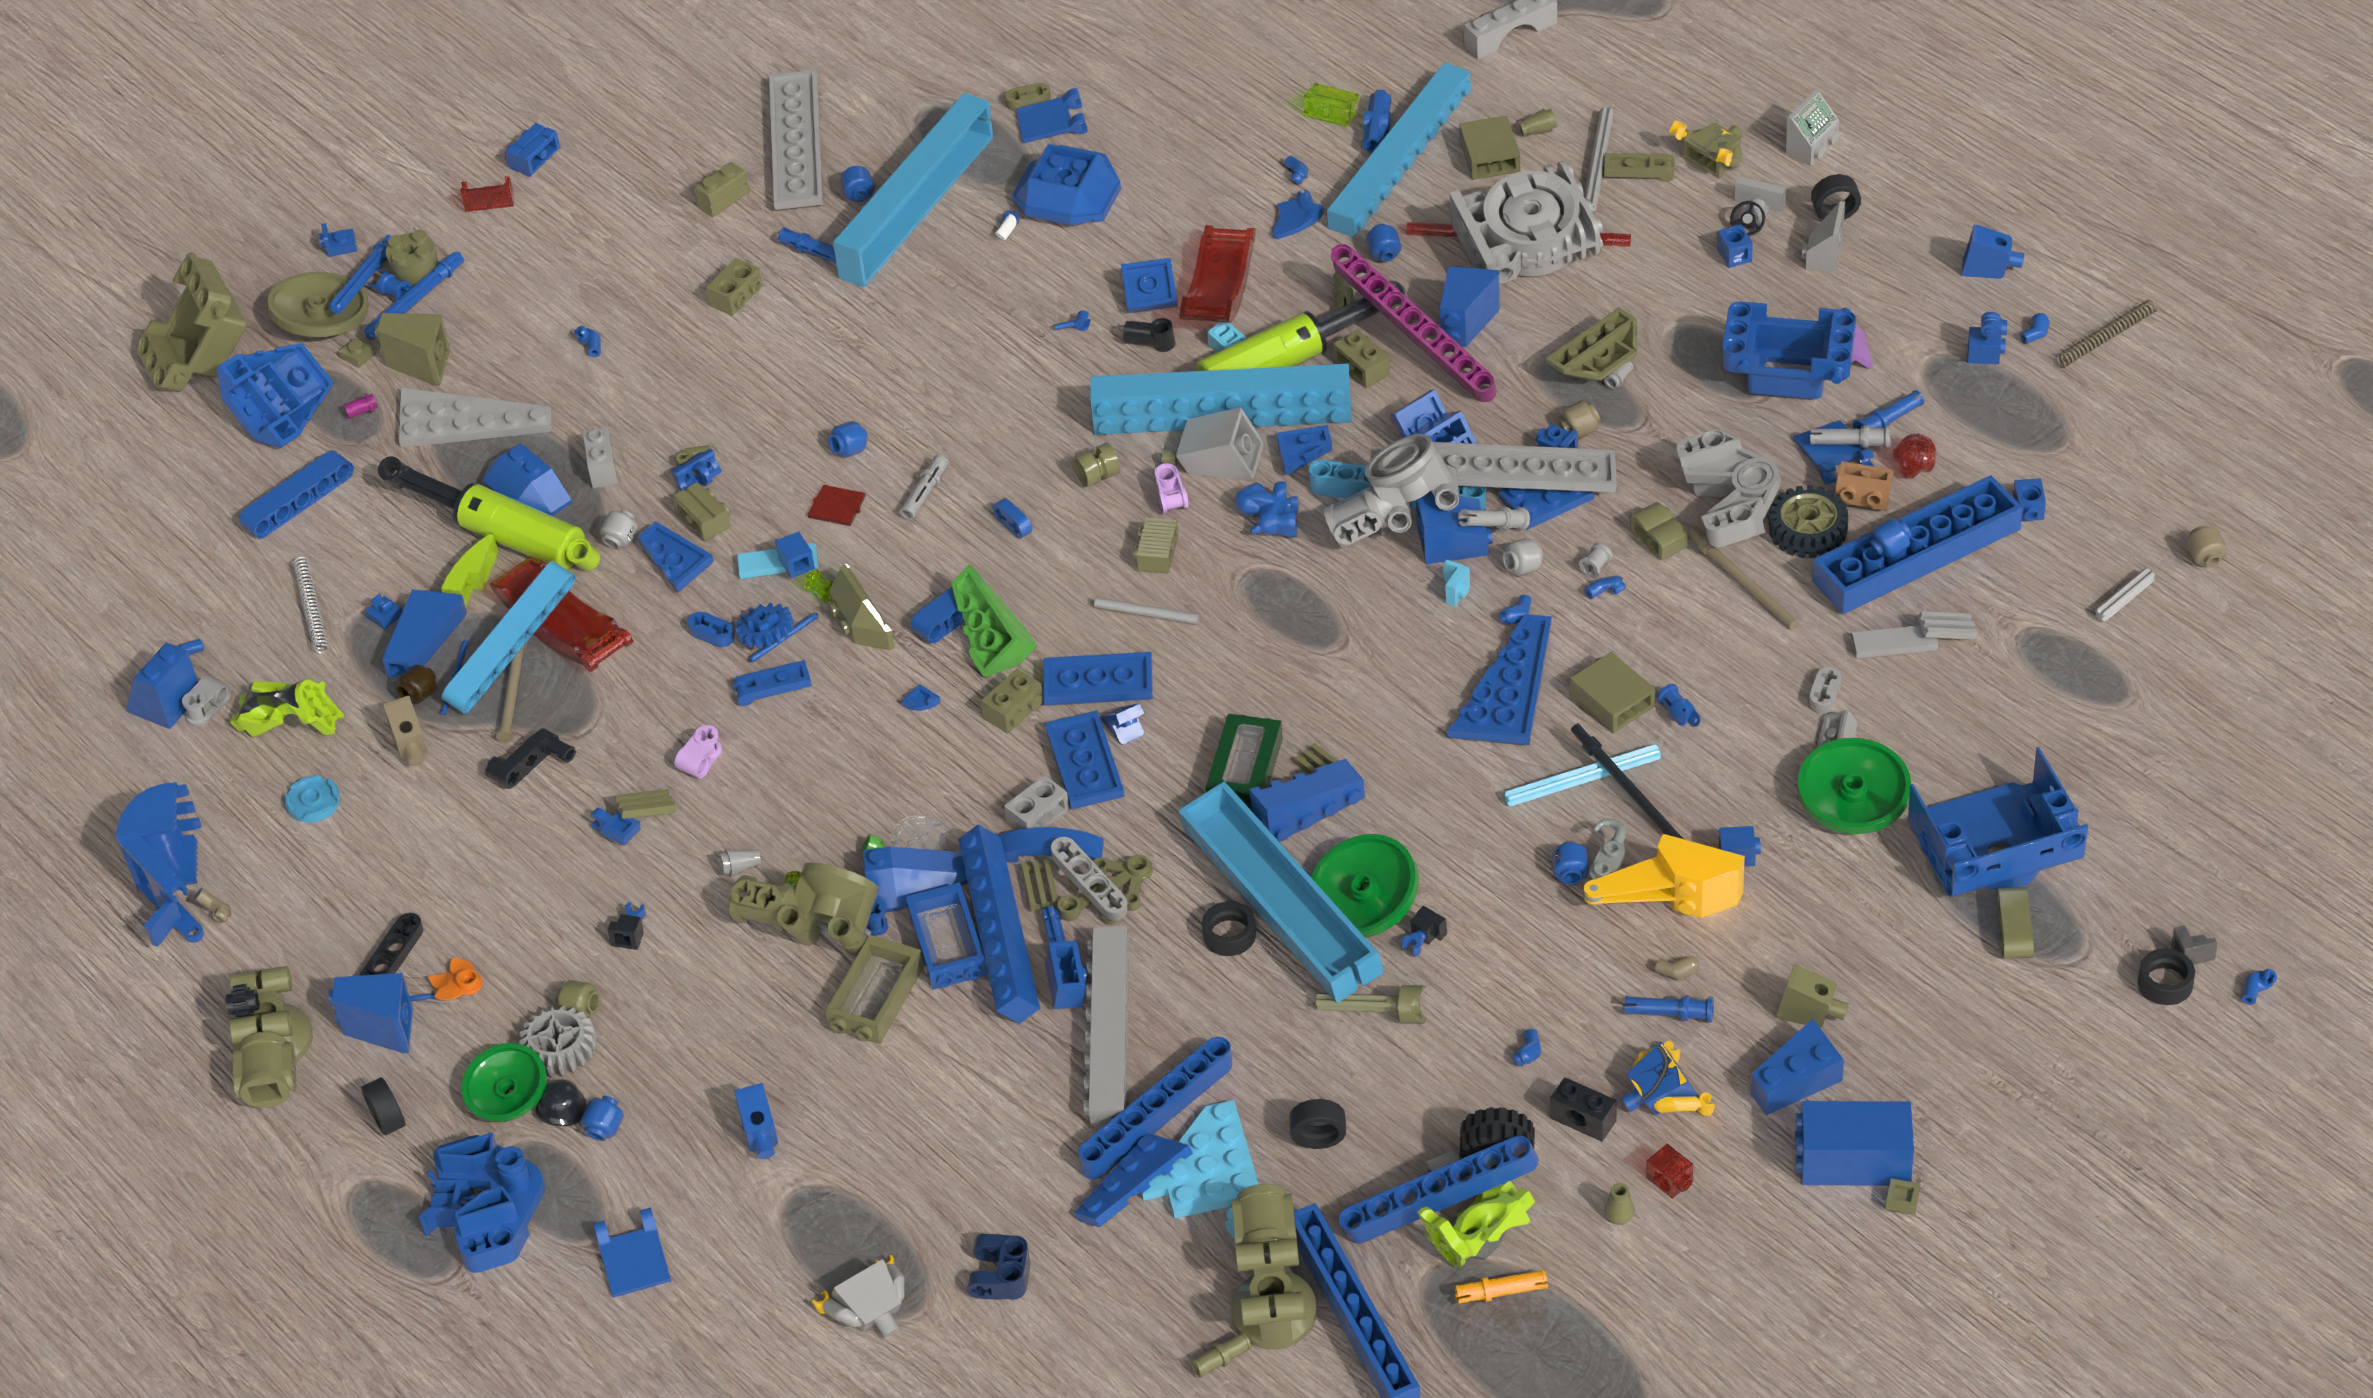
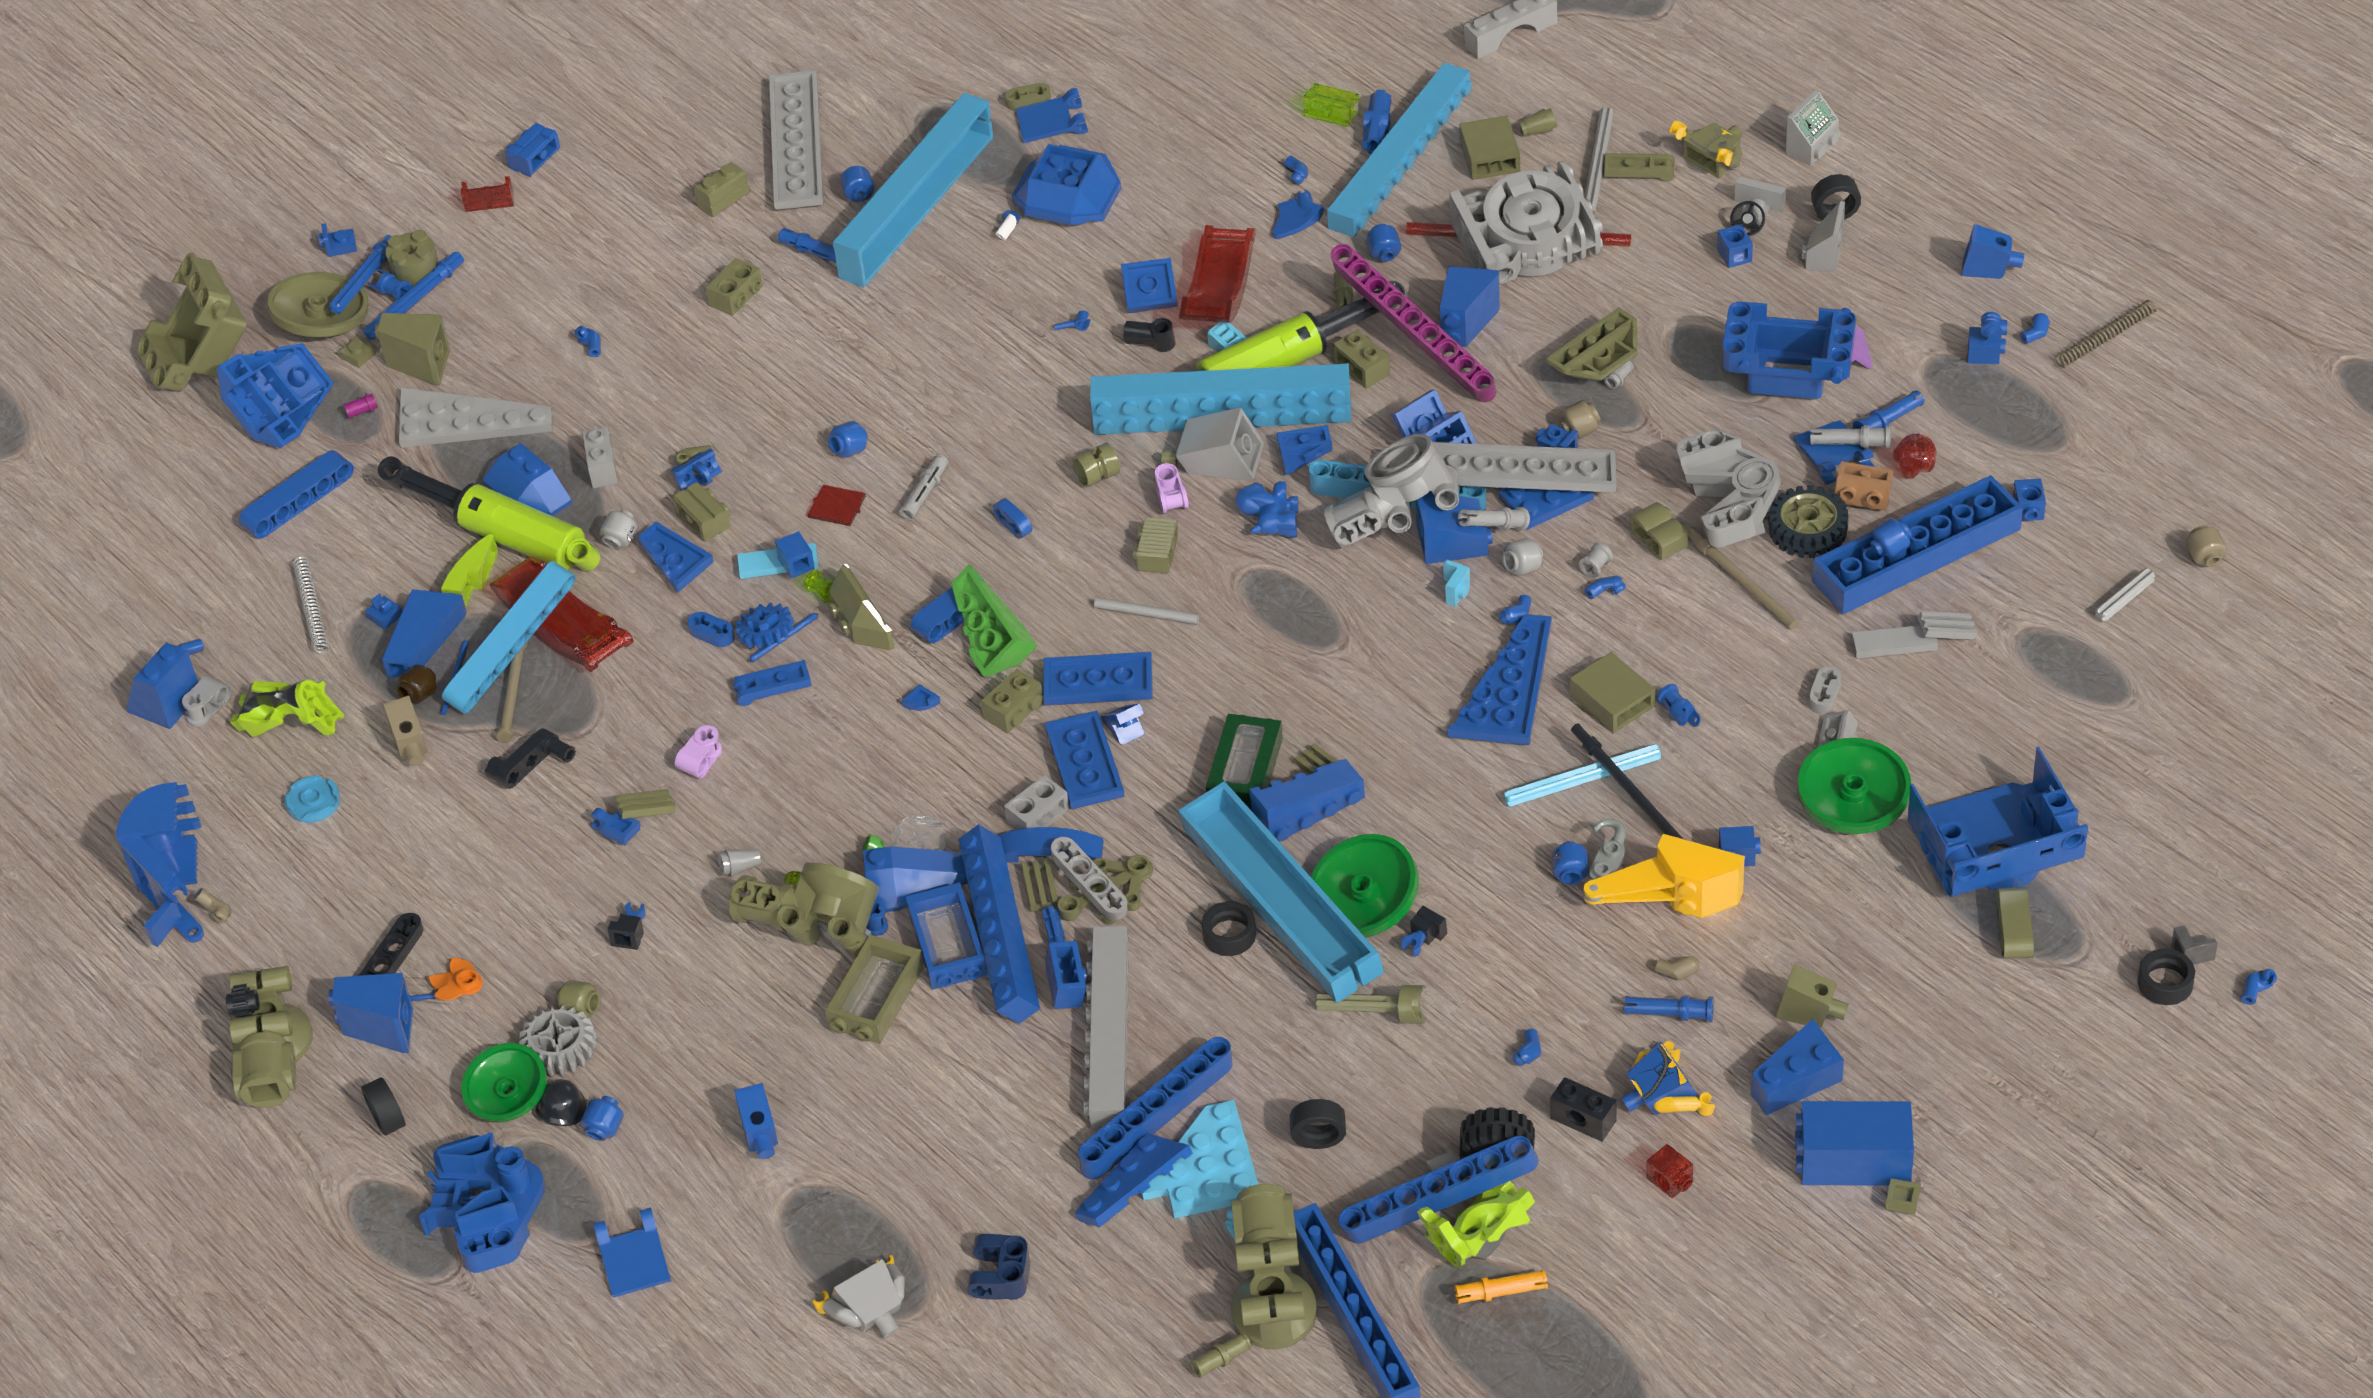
olive cone [1605,1183,1635,1225] -> none

